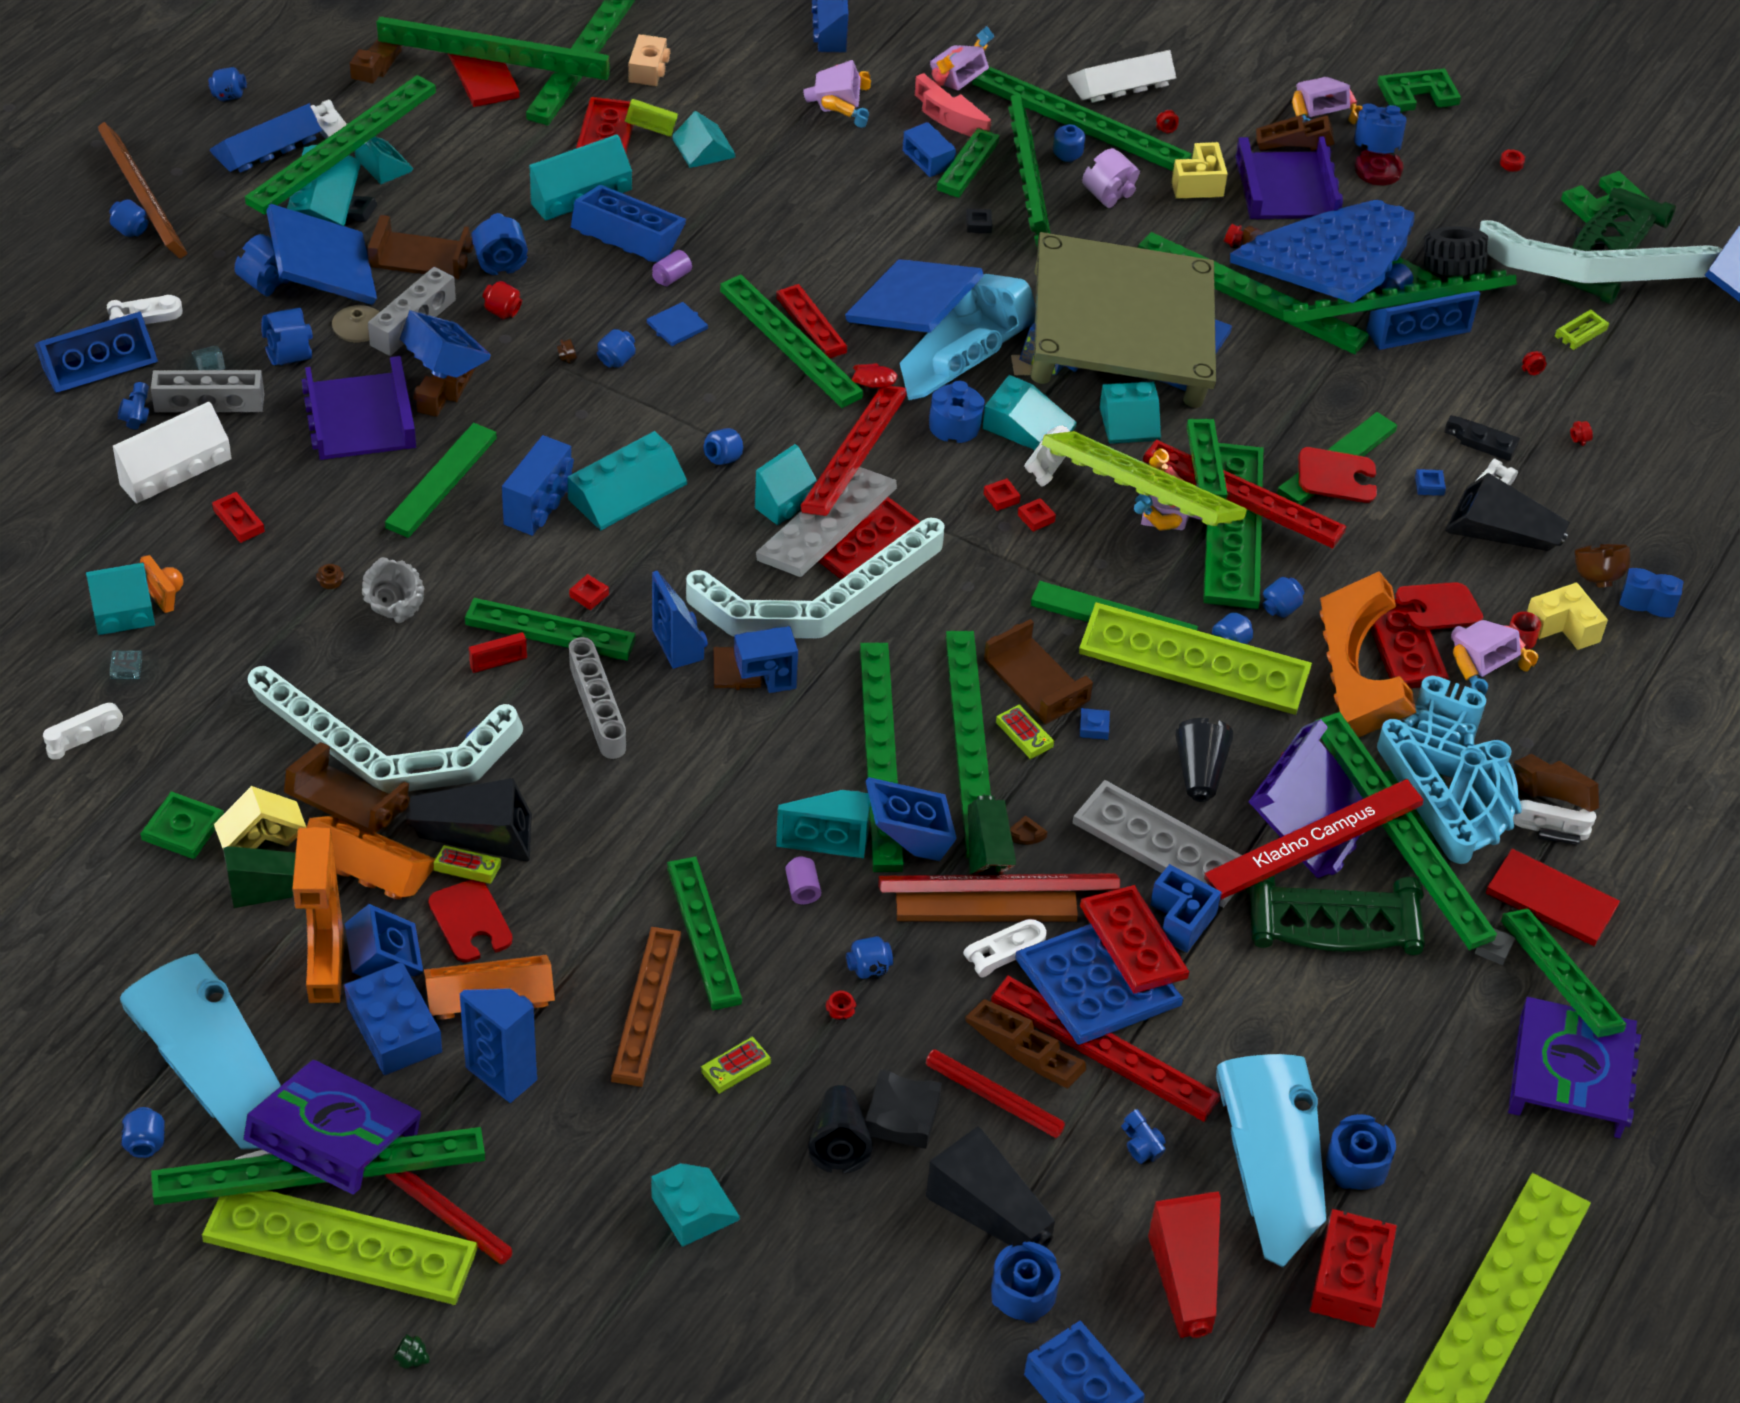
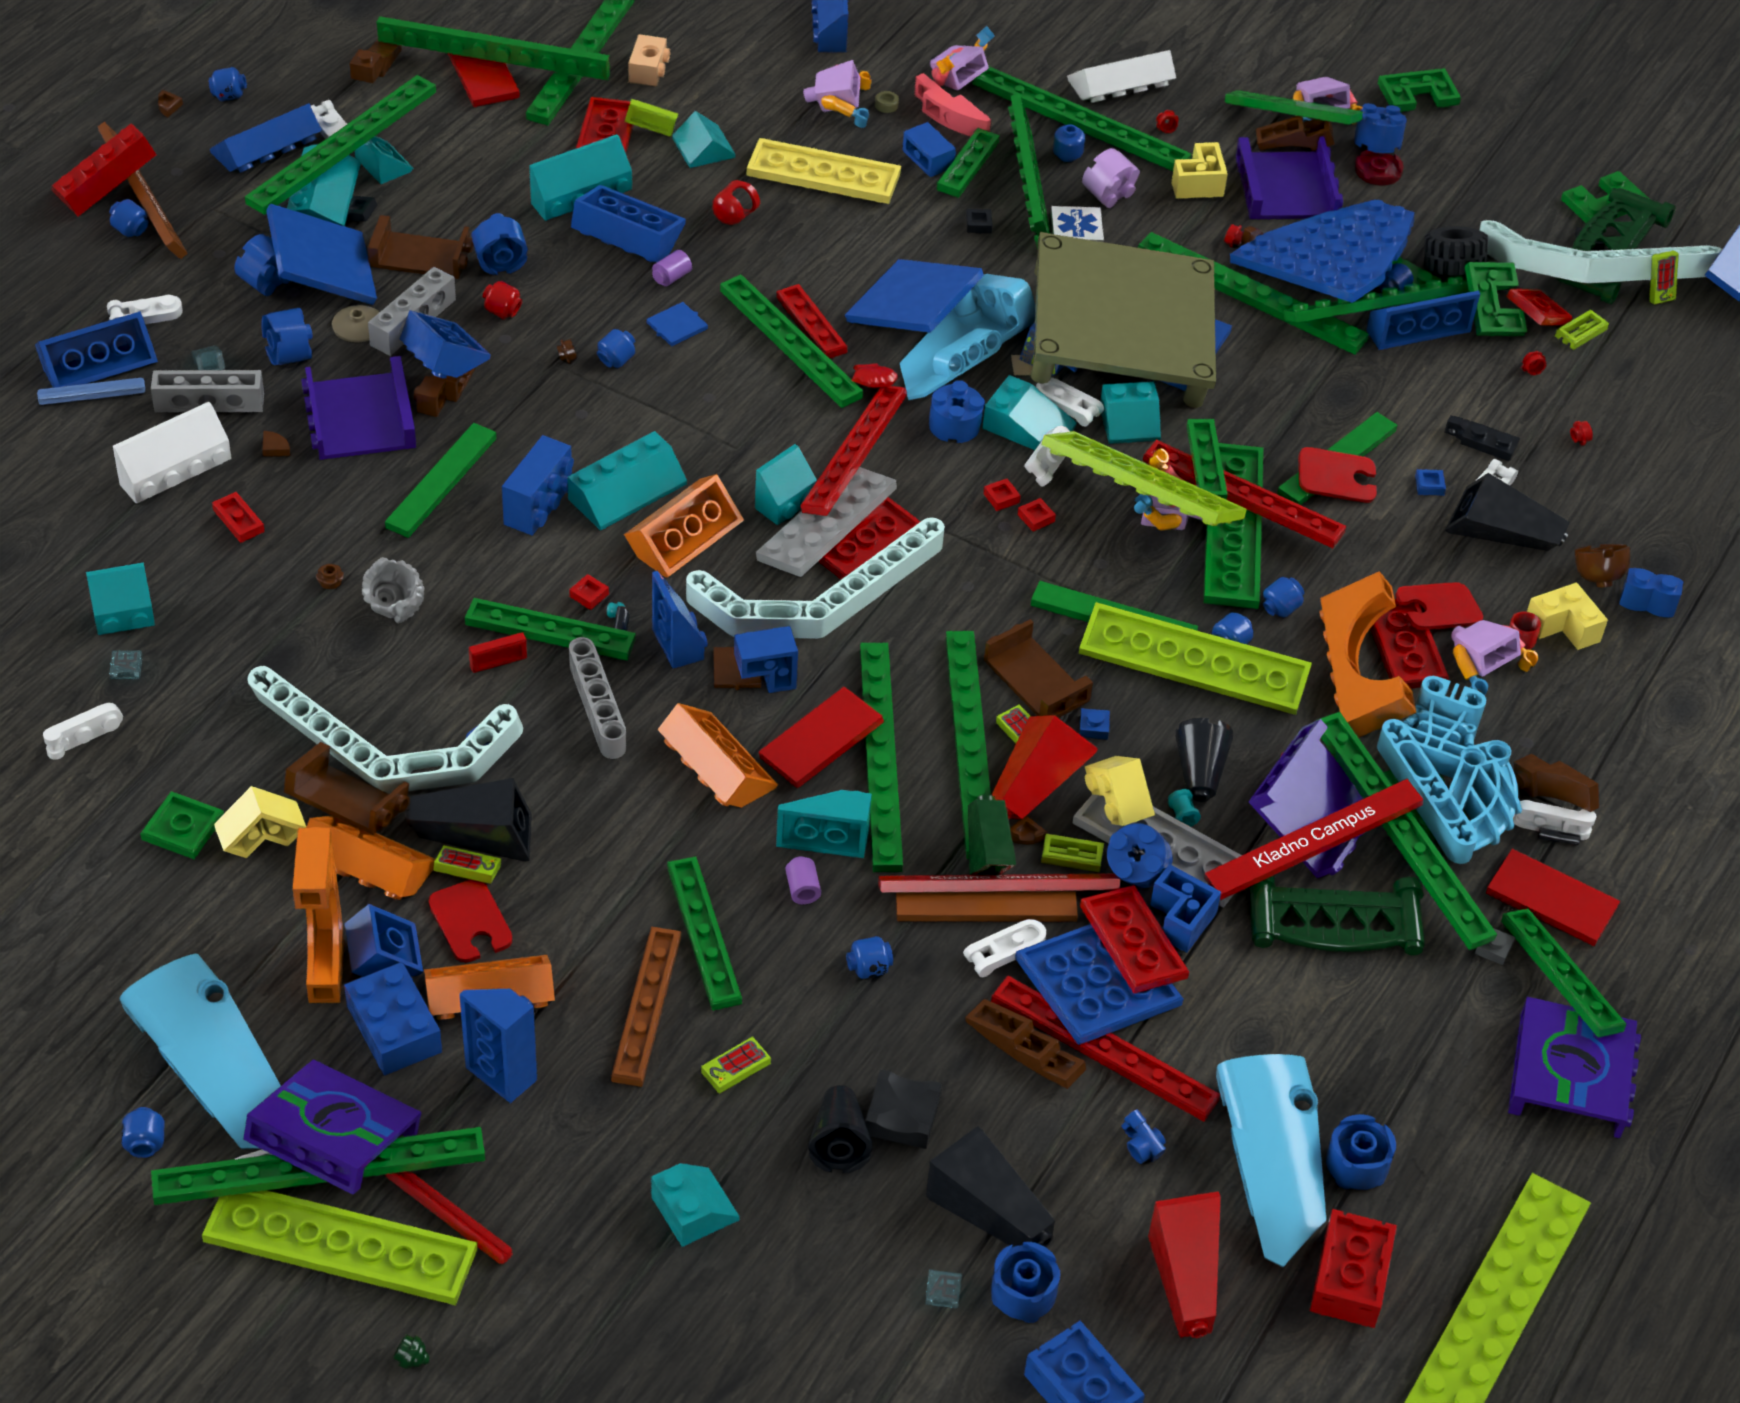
blue plate [117,382,149,429] -> none
orange tile [140,555,184,613] -> none
dark green slope [223,846,296,908] -> none
blue head [703,428,743,465] -> none
red plate [826,991,856,1020] -> none
blue slope [866,777,957,861] -> none
red axle [926,1049,1065,1138] -> none
red tile [1500,149,1525,172] -> none
none -> medium blue axle [37,378,145,405]
none -> red slope [51,124,157,217]
none -> reddish brown tile [158,90,183,117]
none -> reddish brown tile [262,431,291,457]
none -> black arm [607,602,630,631]
none -> orange slope [624,474,744,577]
none -> orange slope [658,703,778,808]
none -> red helmet [712,180,760,225]
none -> light yellow plate [746,138,901,204]
none -> red tile [759,687,884,788]
none -> olive tile [875,91,899,113]
none -> clear light blue tile [925,1270,962,1308]
none -> red slope [992,715,1098,820]
none -> white plate [1036,378,1104,427]
none -> lime tile [1041,834,1104,872]
none -> white tile [1051,206,1104,242]
none -> light yellow brick [1085,756,1155,826]
none -> blue brick [1107,823,1173,888]
none -> teal bush [1167,789,1201,827]
none -> green tile [1225,90,1363,125]
none -> green plate [1465,262,1527,336]
none -> red tile [1506,289,1573,325]
none -> tile [1650,250,1679,304]

